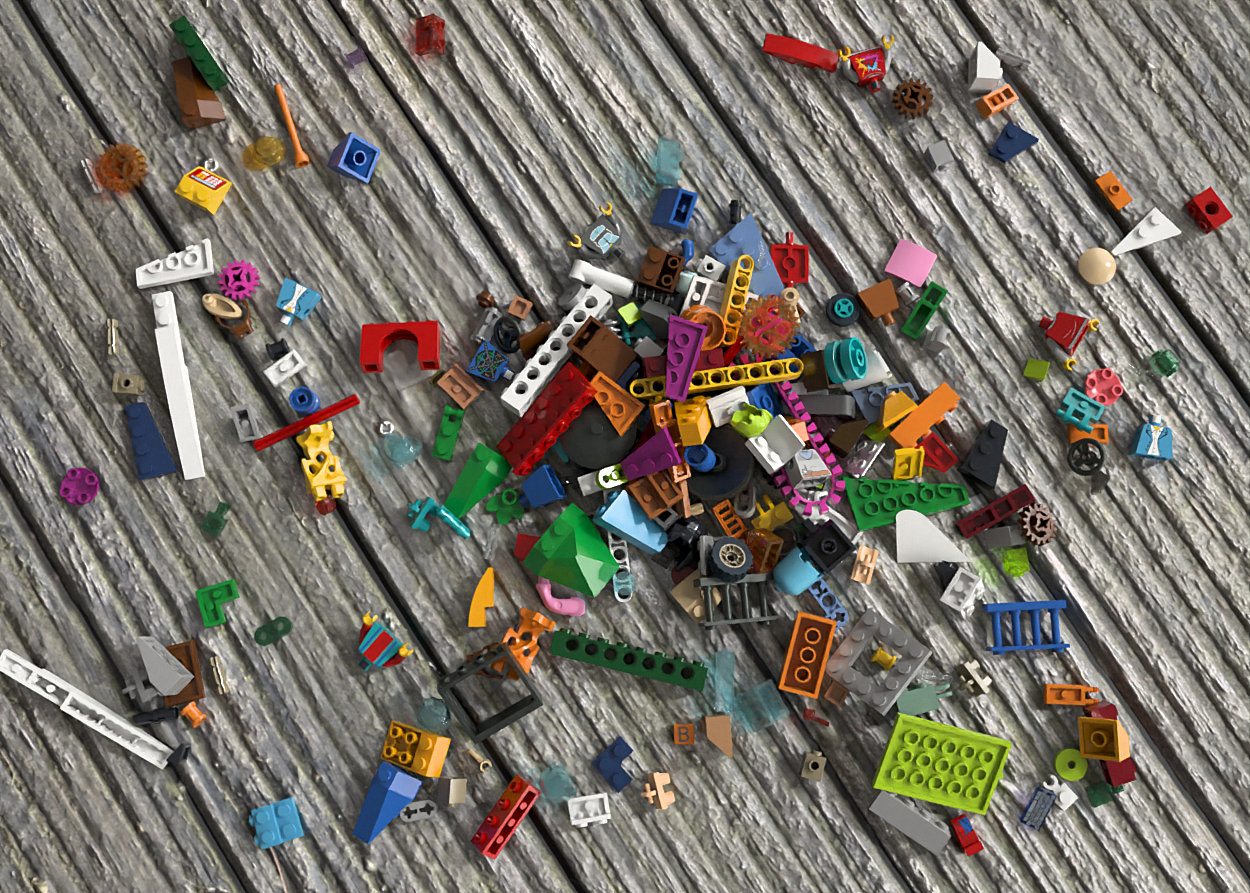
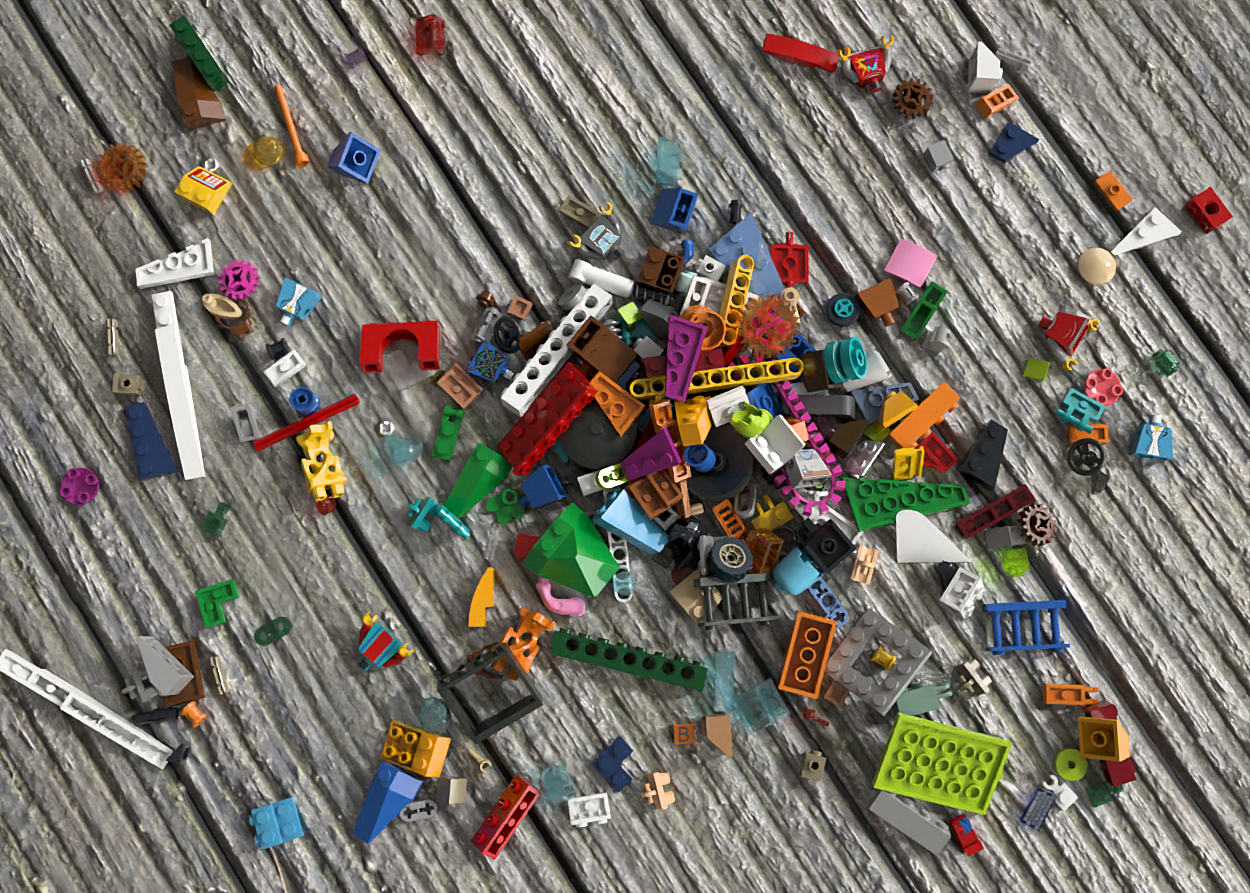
none -> dark tan plate [559,195,601,229]

